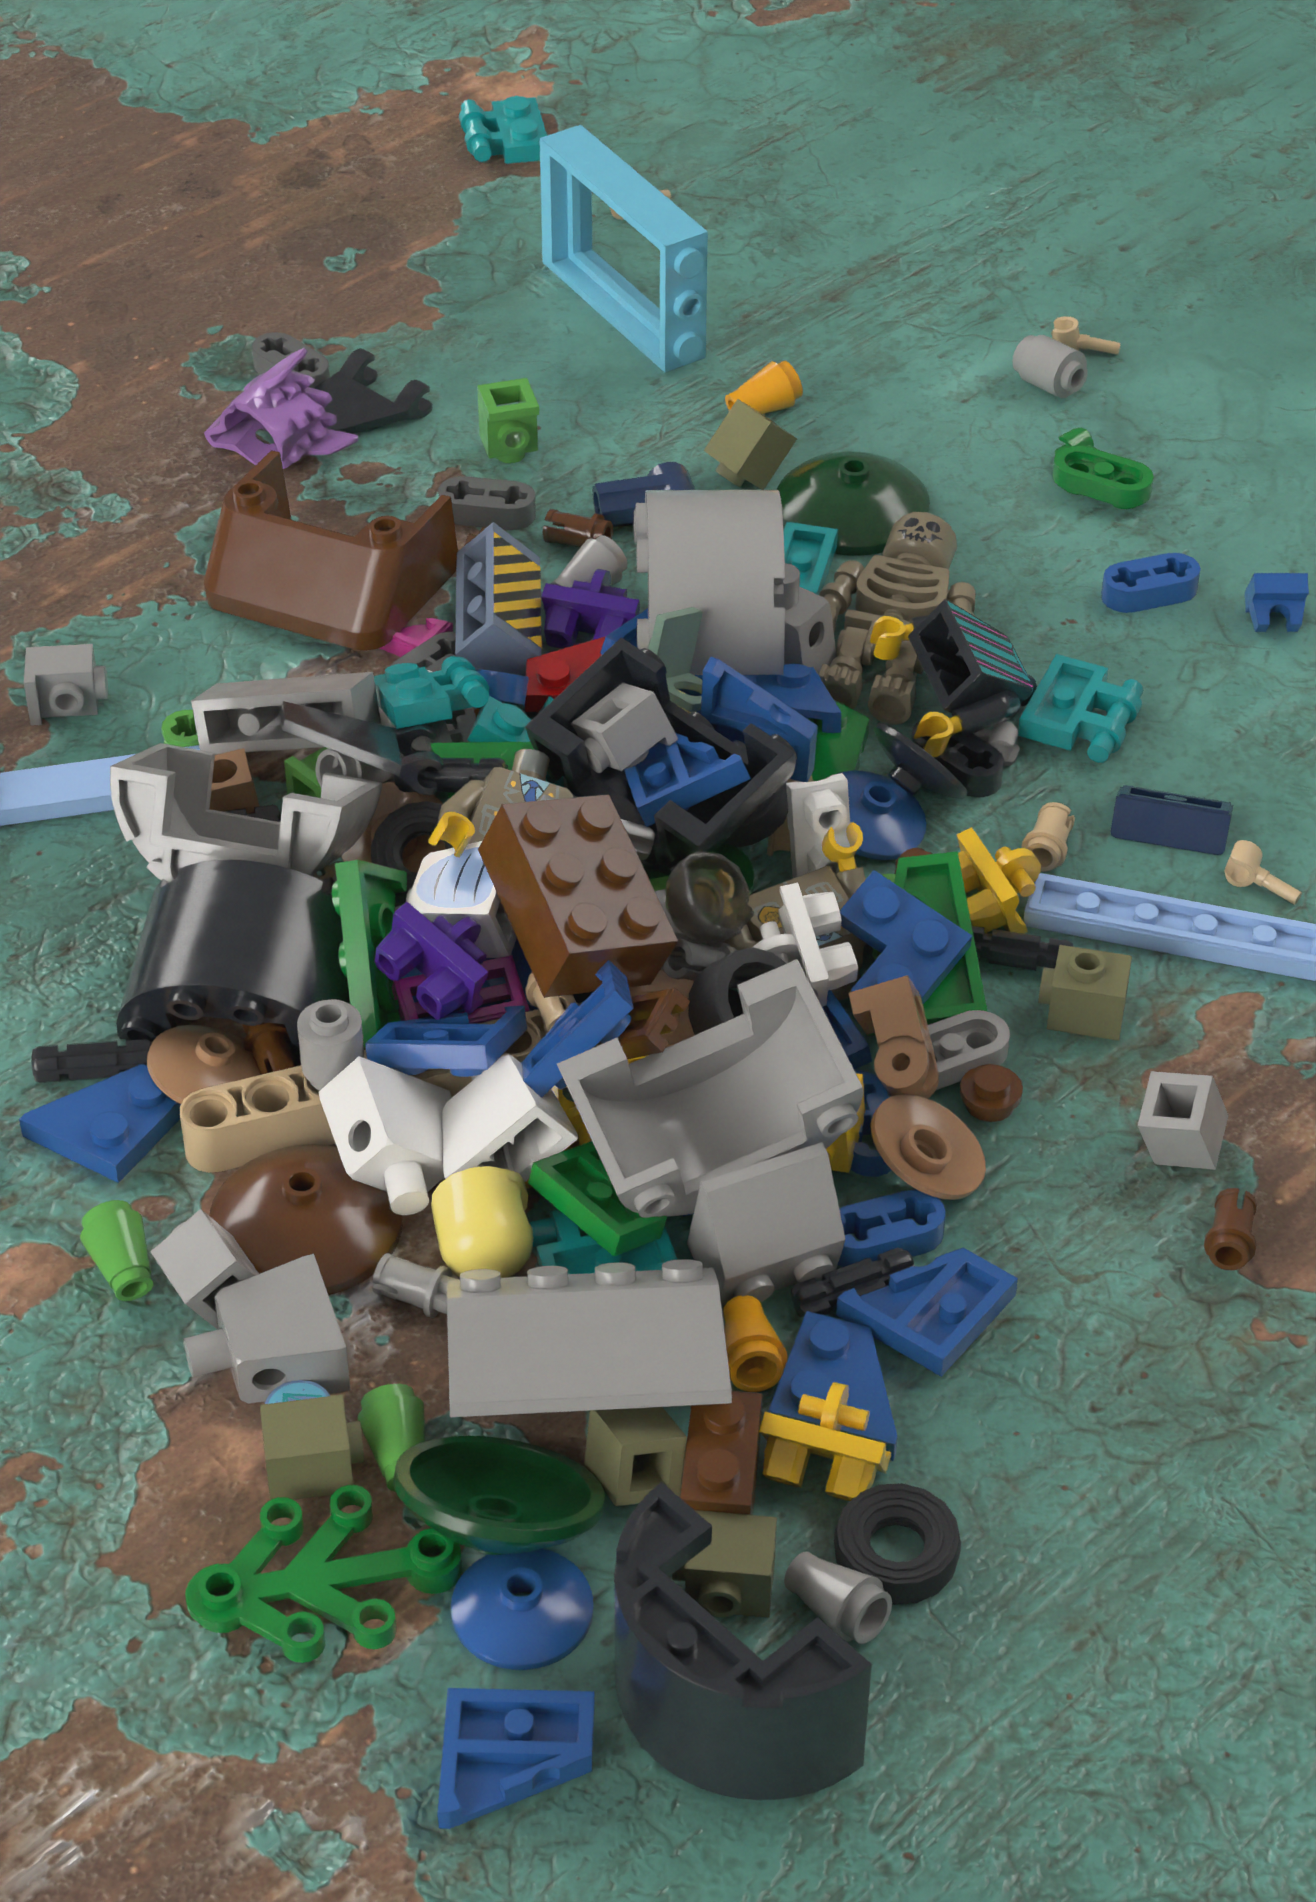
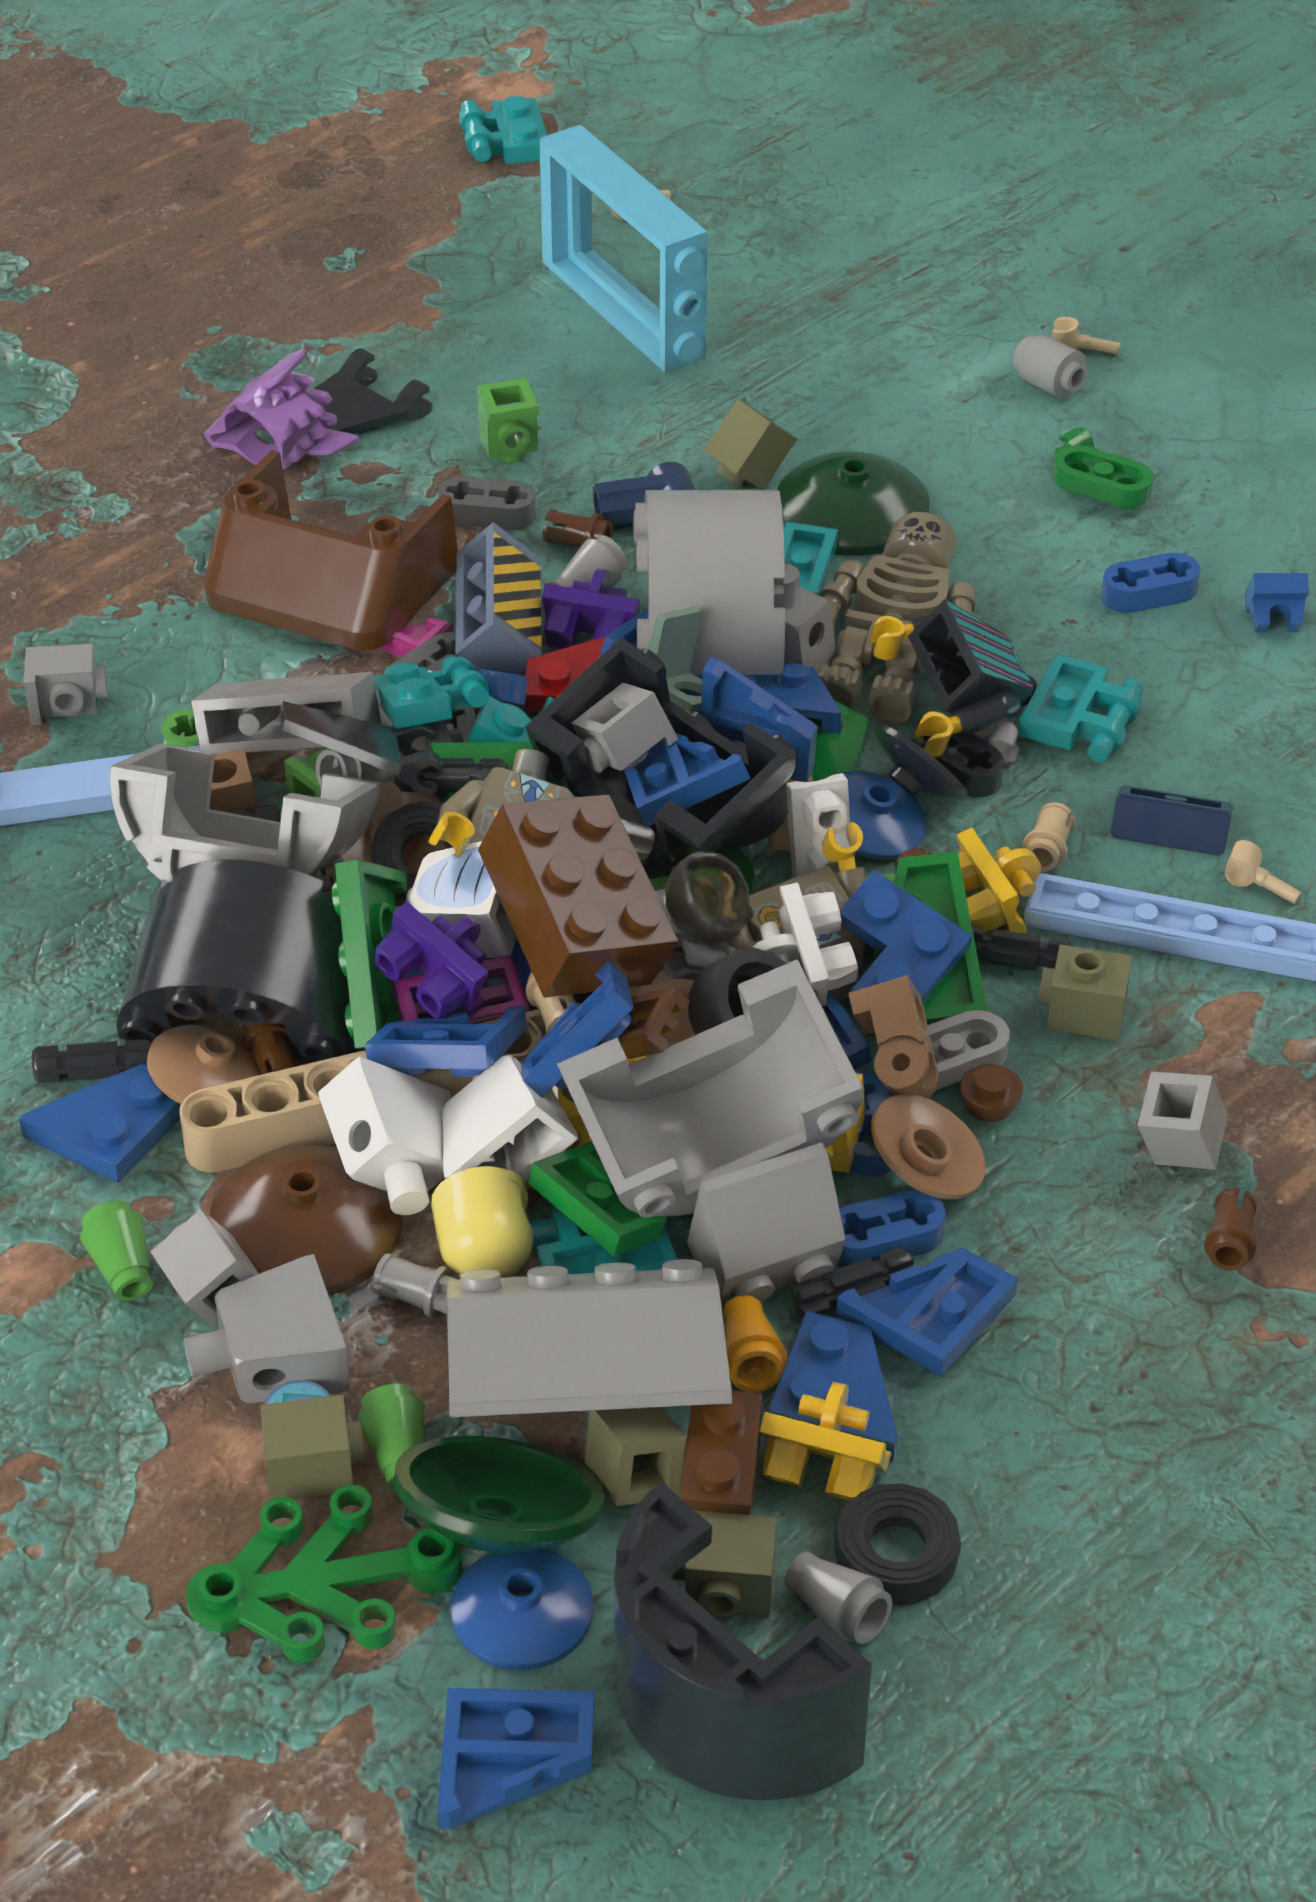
dark grey beam [252,332,330,388] -> none
light grey brick [297,1000,364,1091] -> none
light orange cone [725,361,803,414] -> none

